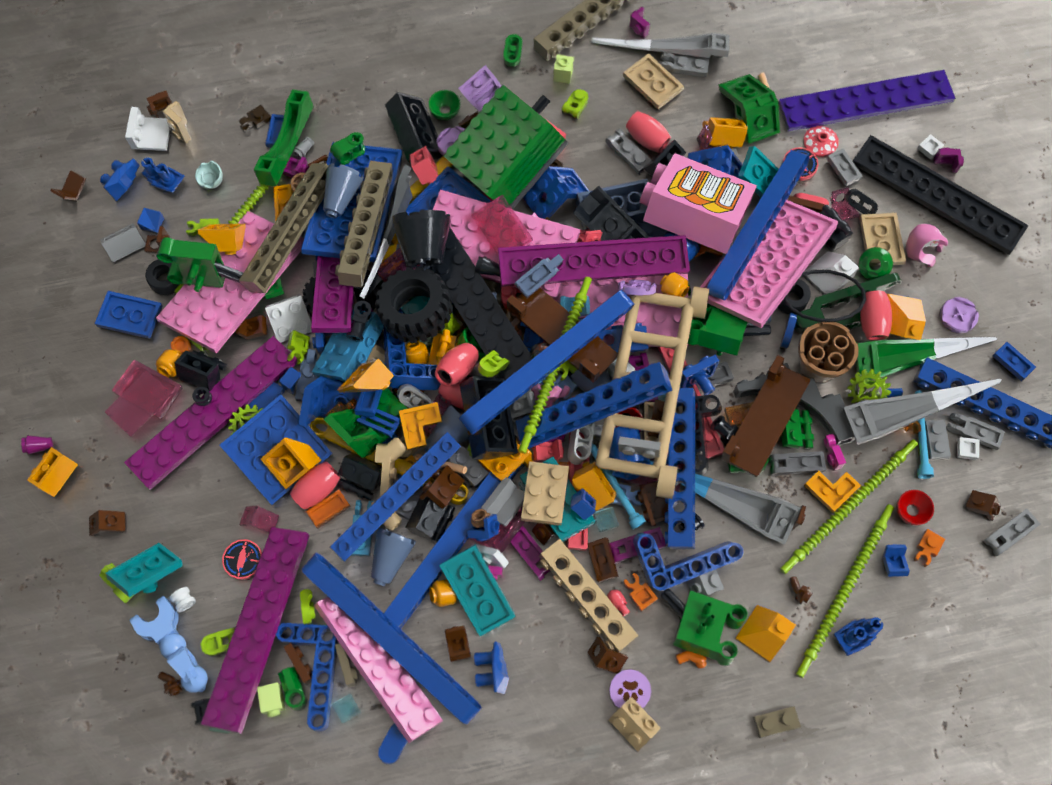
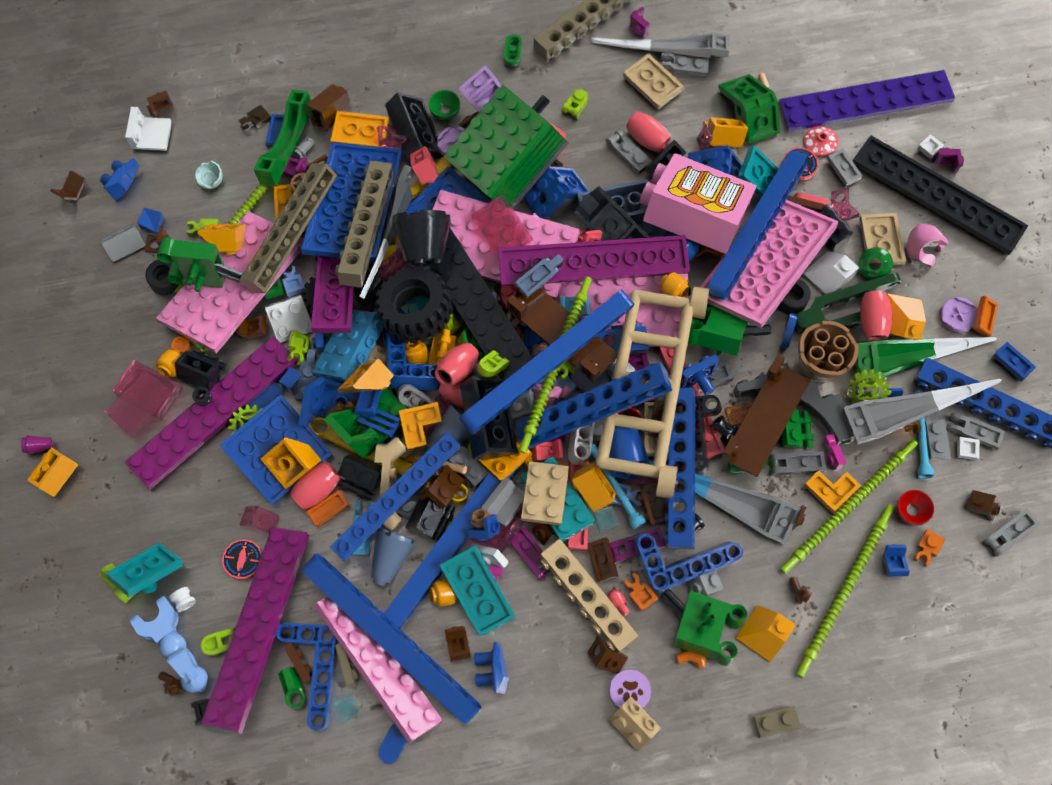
reddish brown bracket [89,510,125,536] -> none
blue plate [94,291,163,339] -> none
blue connector [141,157,185,193] -> none
tan bracket [163,101,191,143] -> none
yellowish green brick [257,683,286,717] -> none
lime plate [300,589,315,624] -> none
sand blue cone [323,163,363,218] -> none
green piece [330,132,365,165] -> none
black connector [346,301,371,342] -> none
black cone [475,256,500,277] -> none
yellowish green brick [553,55,574,84] -> none
blue slope [570,488,596,520] -> none
lavender tile [618,280,656,295] -> none
light grey plate [618,437,661,458] -> none
black piece [784,270,866,322] -> none
blue connector [834,617,883,656] -> none
black beam [846,189,878,215] -> none
none -> light blue plate [282,266,305,297]
none -> reddish brown slope [307,84,350,132]
none -> light orange plate [331,111,390,148]
none -> clear pink bracket [377,125,406,149]
none -> orange tile [973,295,998,337]

